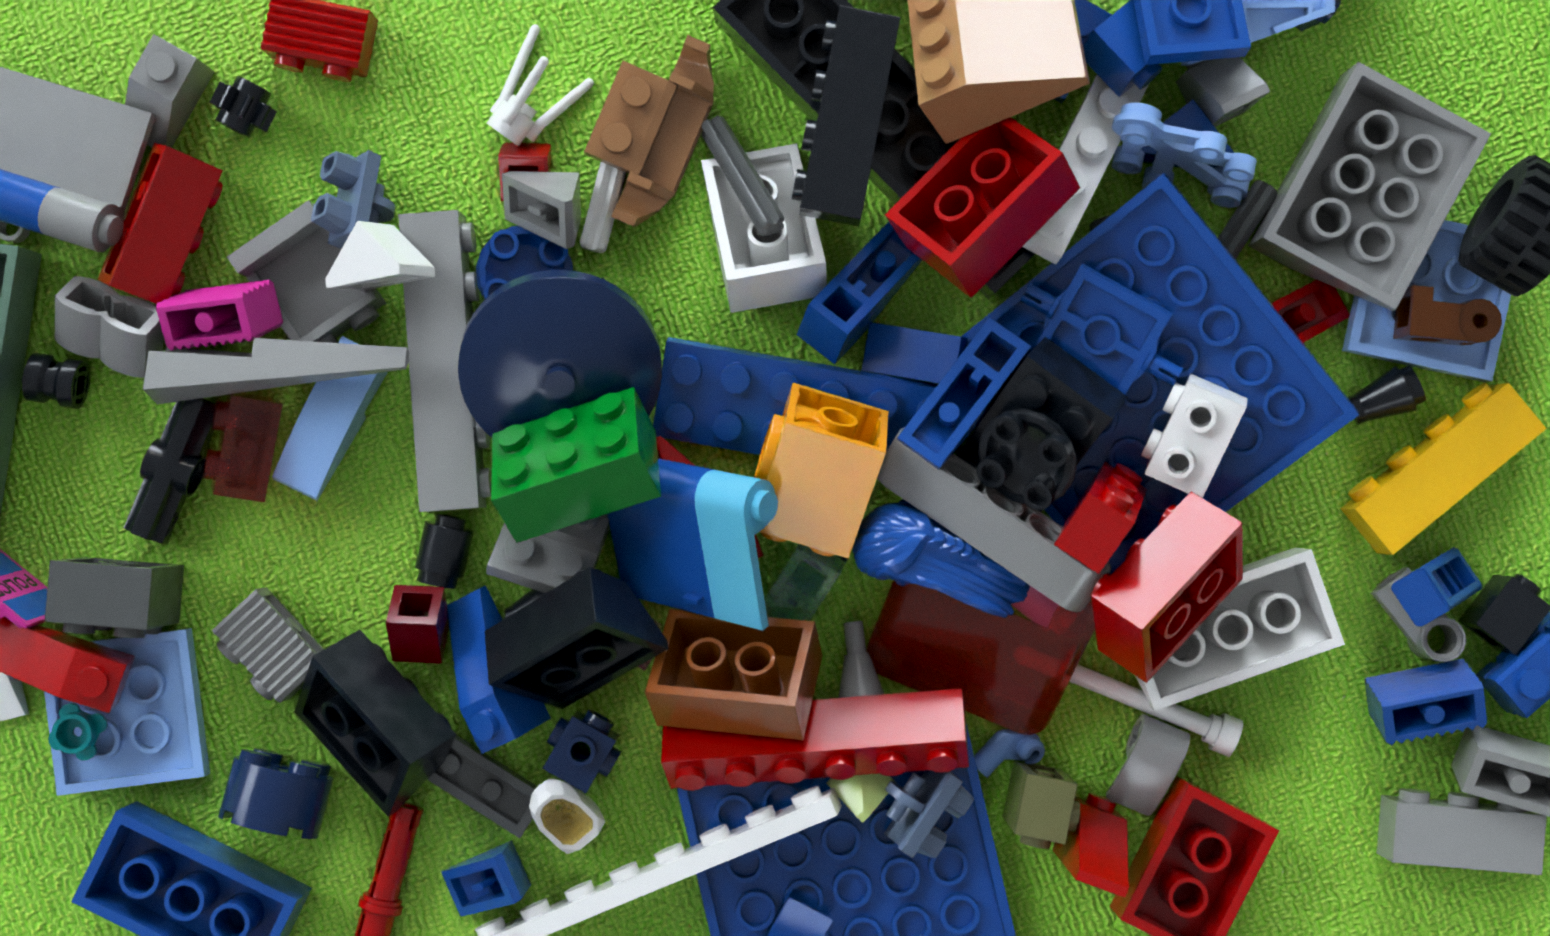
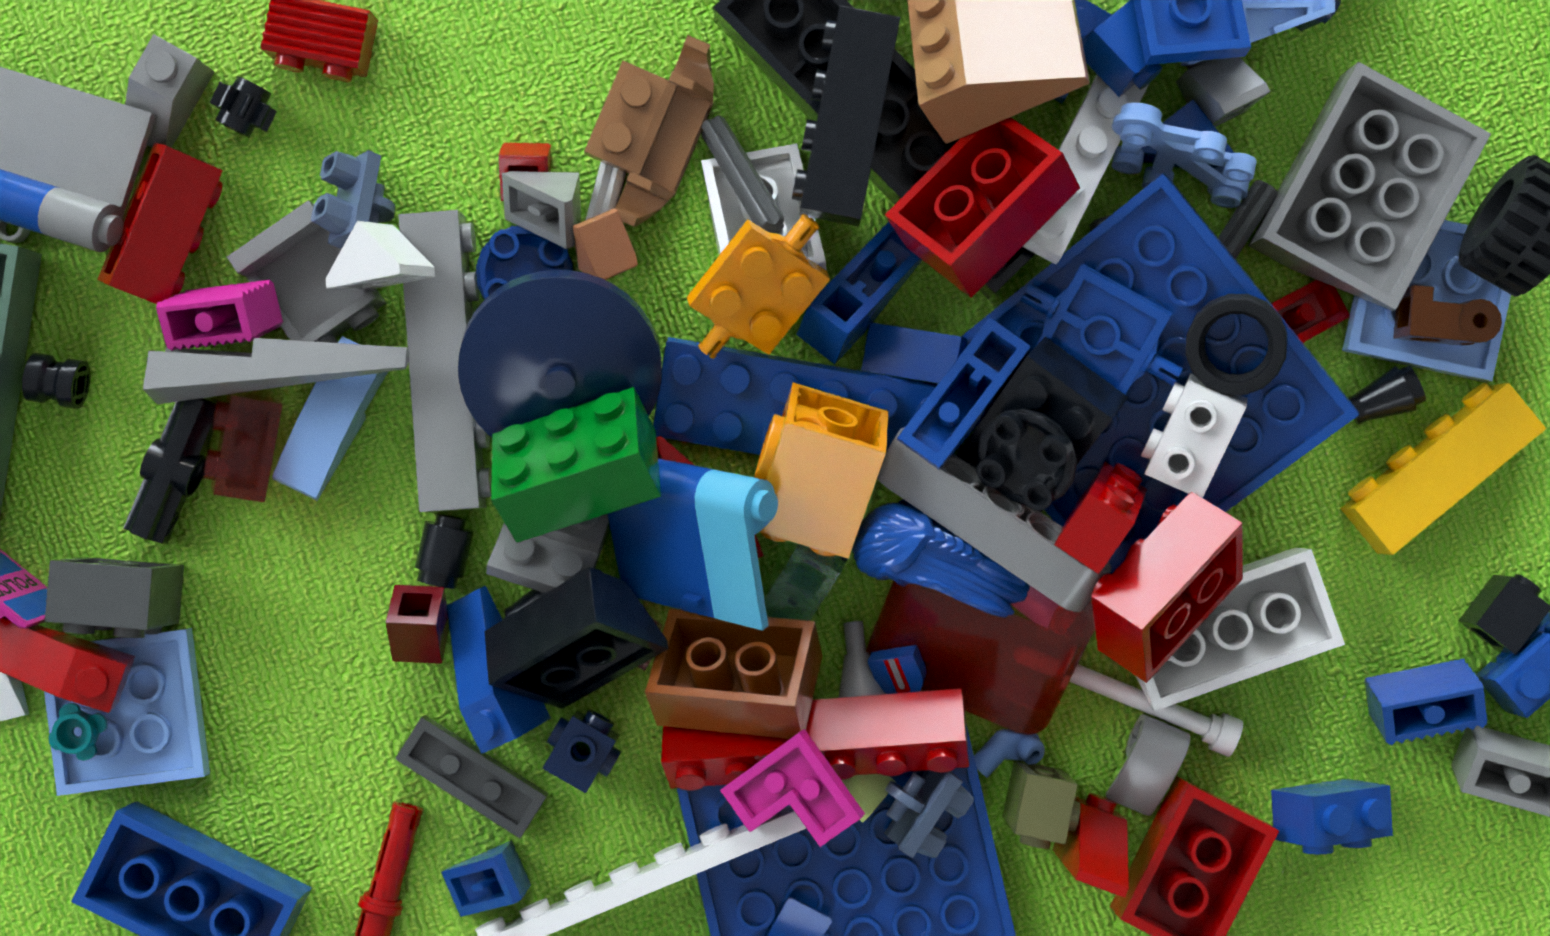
light grey brick [55,276,164,378] -> none
light grey brick [212,587,324,703] -> none
dark blue brick [218,748,334,839] -> none
black slope [294,630,456,817] -> none
white plant [486,24,594,147] -> none
rock [529,778,605,854] -> none
light grey piece [1370,567,1466,662] -> none
light grey brick [1376,788,1547,875] -> none
blue slope [1391,547,1483,627] -> none
none -> nougat slope [572,209,638,280]
none -> light orange plate [687,213,830,359]
none -> dark pink plate [720,729,865,847]
none -> blue tile [867,645,927,694]
none -> black tyre [1186,294,1287,395]
none -> blue brick [1271,779,1393,855]

